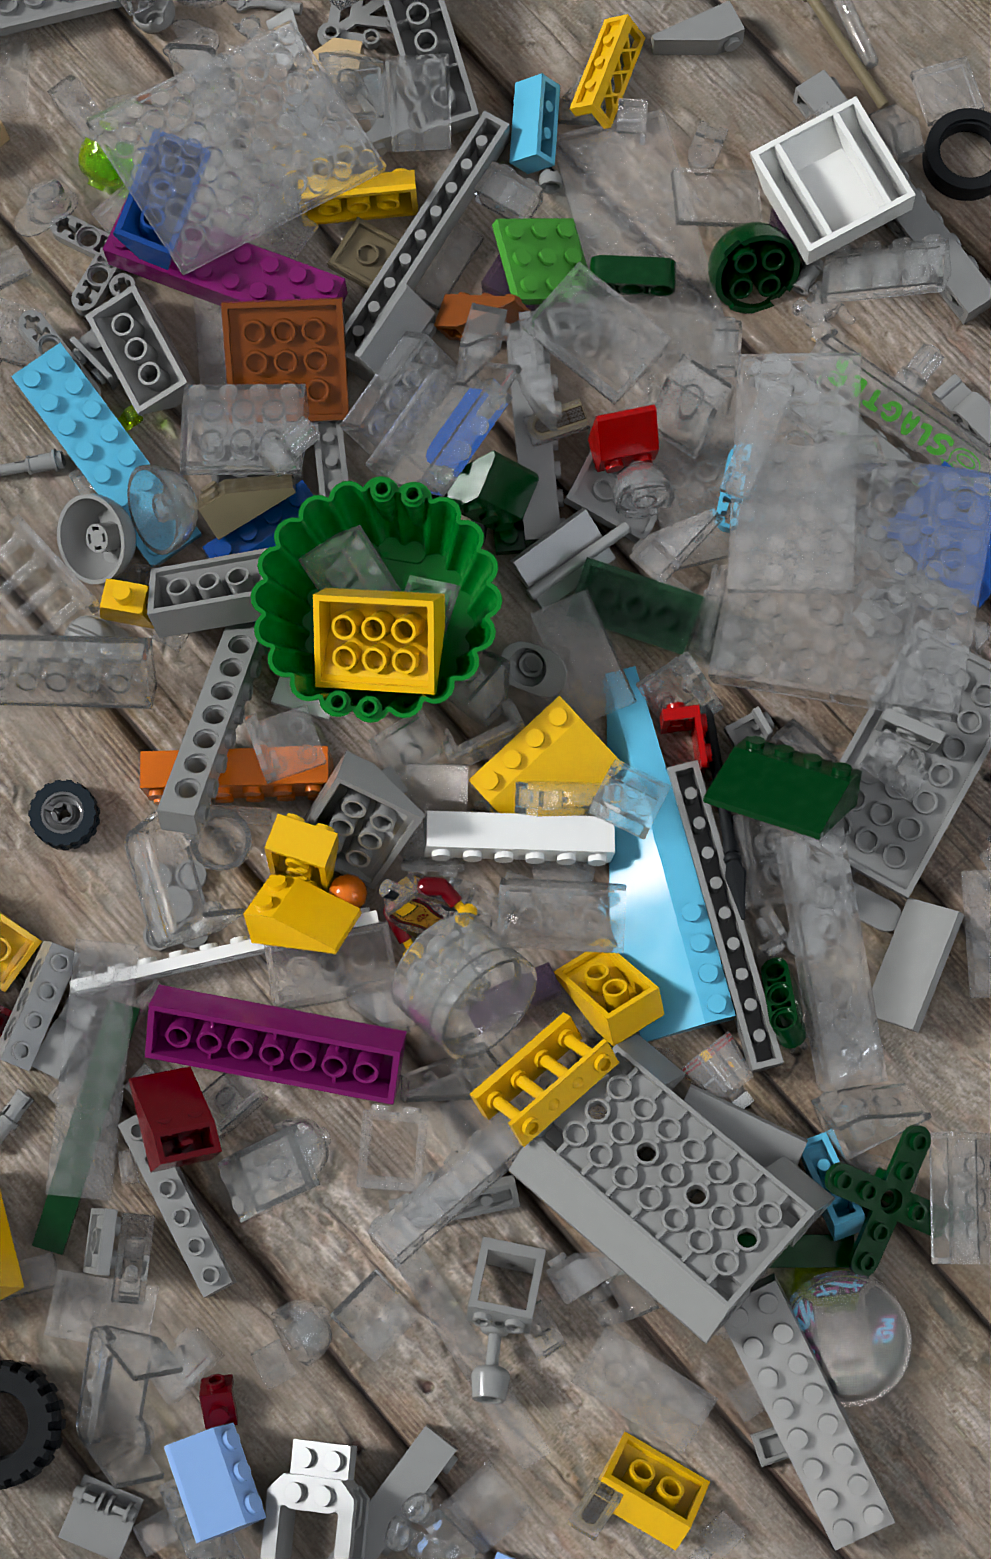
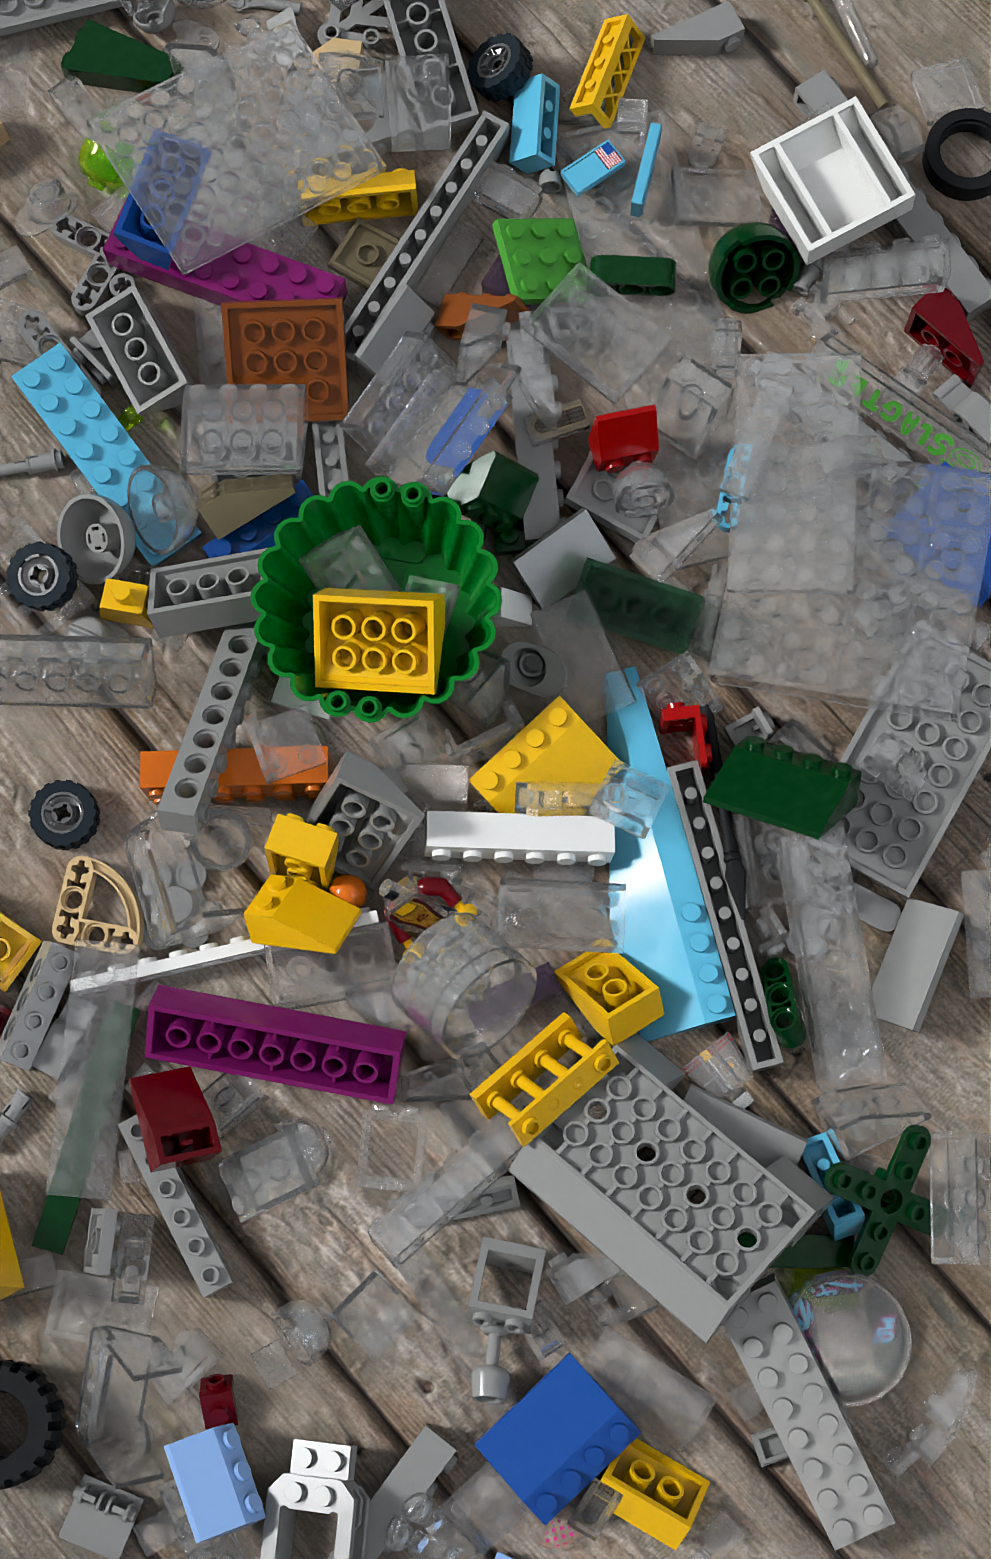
clear piece [257,416,321,477] -> none
light grey bar [526,522,631,600] -> none
light grey plate [874,706,946,754] -> none
none -> black wheel [6,541,79,612]
none -> tan beam [52,856,144,957]
none -> dark green slope [61,19,184,97]
none -> black wheel [467,33,533,102]
none -> blue slope [474,1352,642,1525]
none -> white slope [491,587,532,627]
none -> clear tile [538,1517,583,1552]
none -> medium azure tile [561,139,625,197]
none -> medium azure tile [630,123,662,217]
none -> clear slope [883,1368,978,1479]
none -> dark red slope [904,283,984,388]

